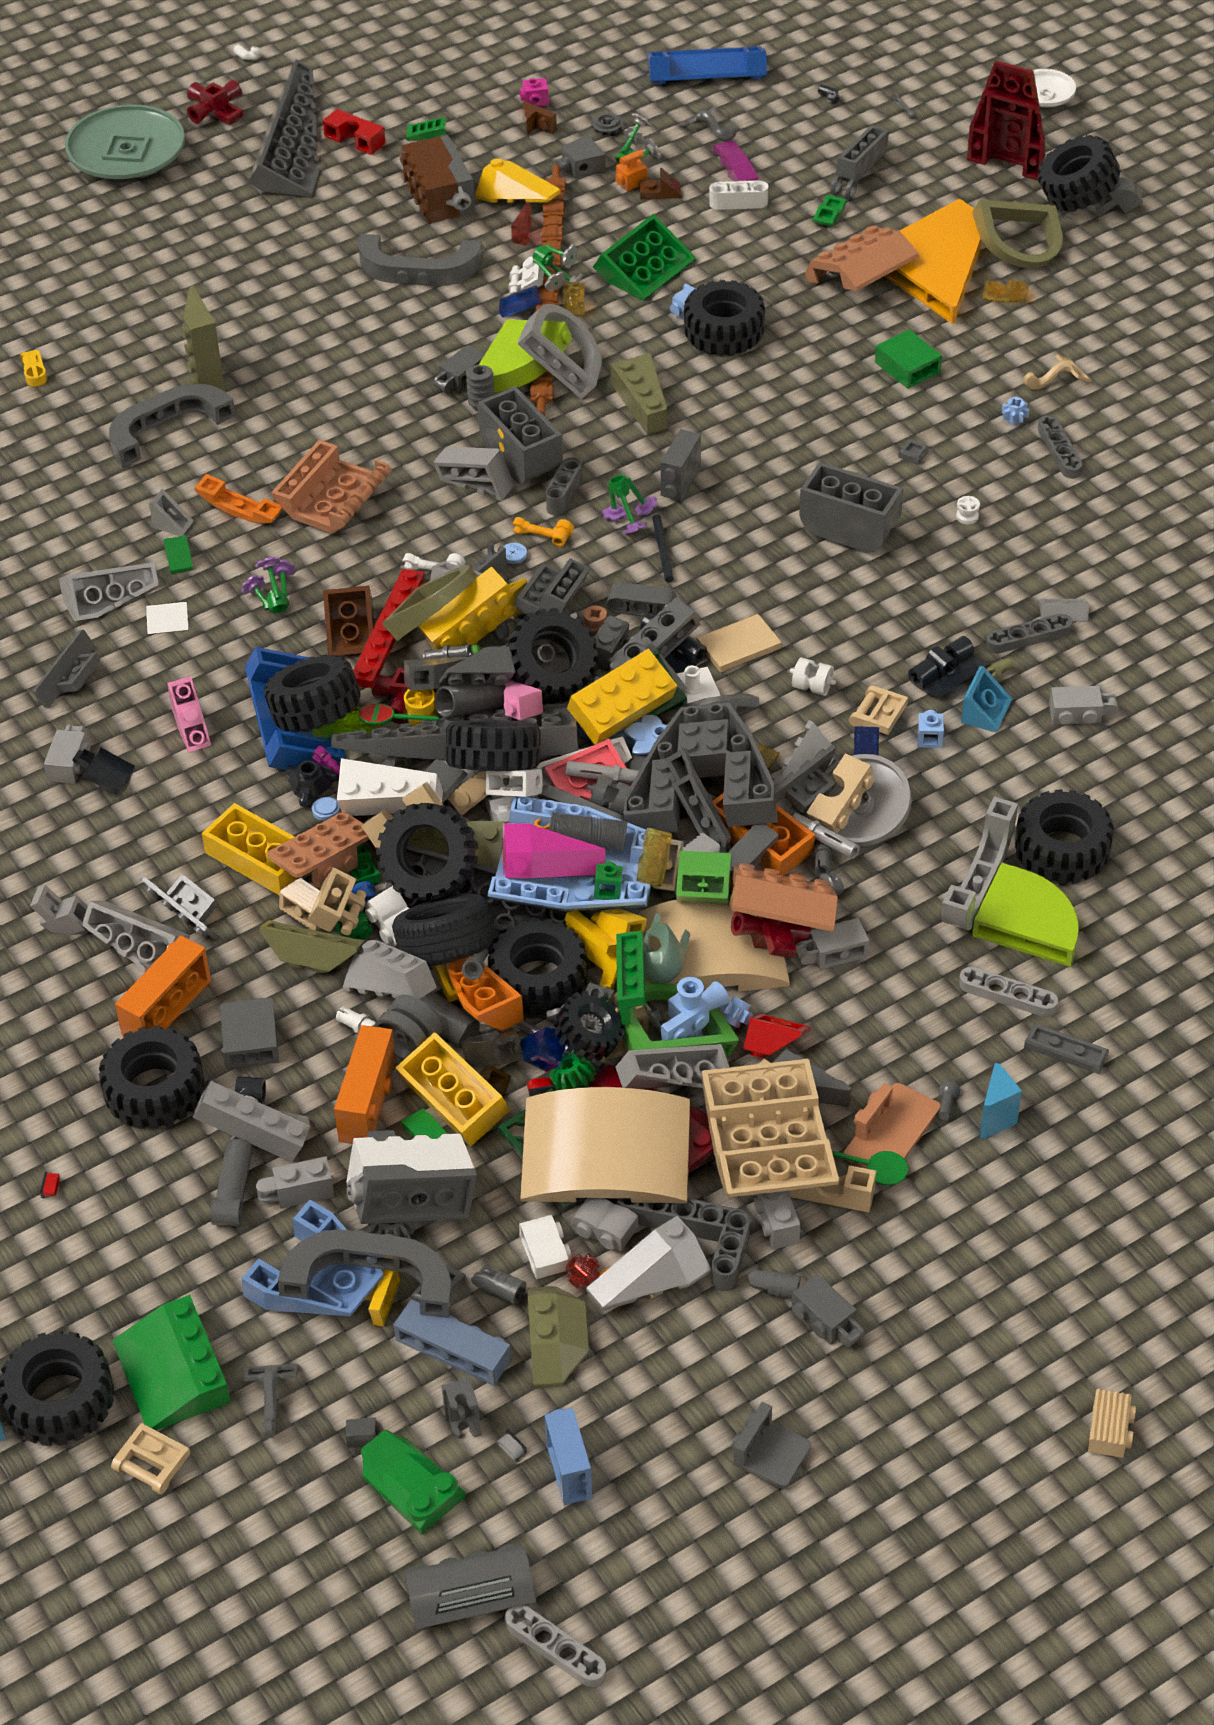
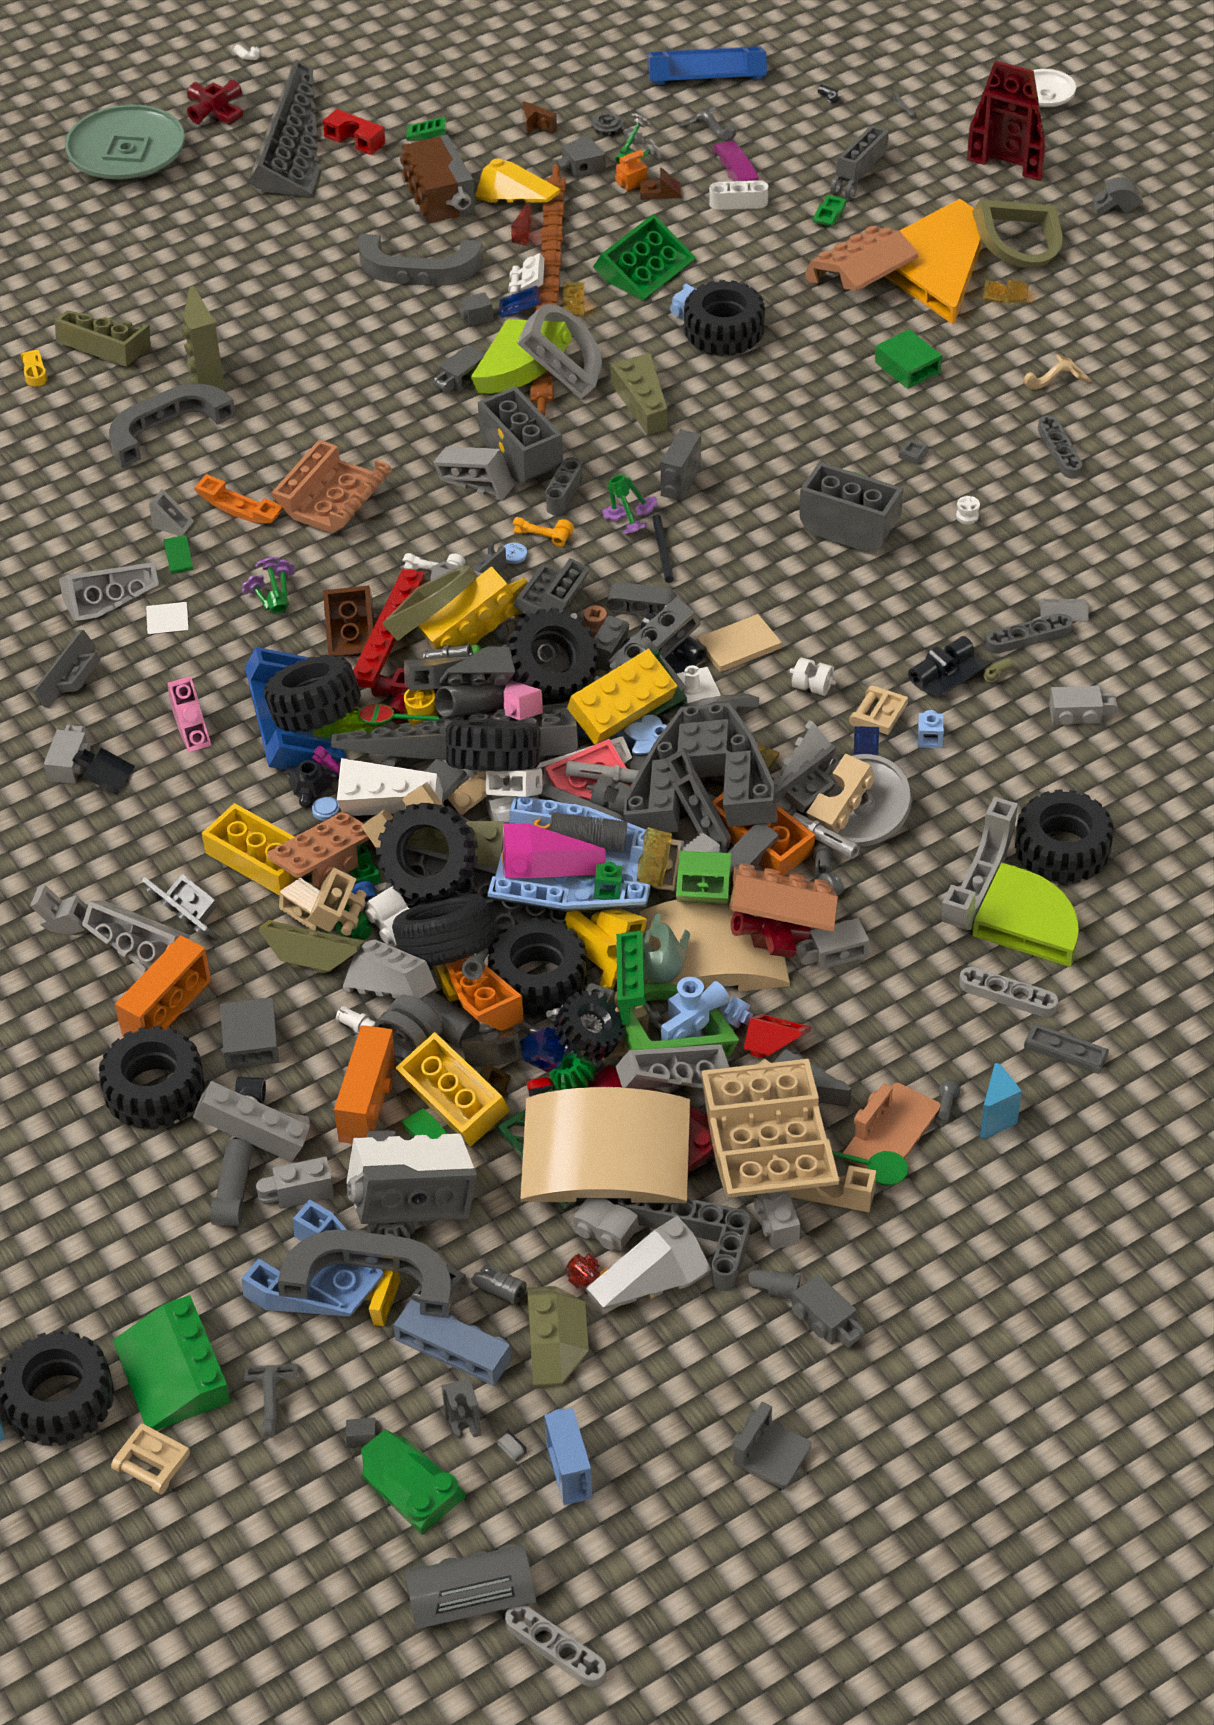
red piece [40,1172,60,1198] -> none
dark grey piece [466,365,495,413] -> none
dark pink brick [519,78,549,107] -> none
white brick [519,1215,572,1279] -> none
plant [532,244,583,293] -> none
dark azure slope [961,666,1012,732] -> none
light blue gear [1002,397,1029,425] -> none
black tyre [1038,135,1120,212] -> none
tan brick [1088,1388,1136,1458] -> none
none -> olive wedge [54,310,151,367]
none -> dark grey brick [459,292,493,327]

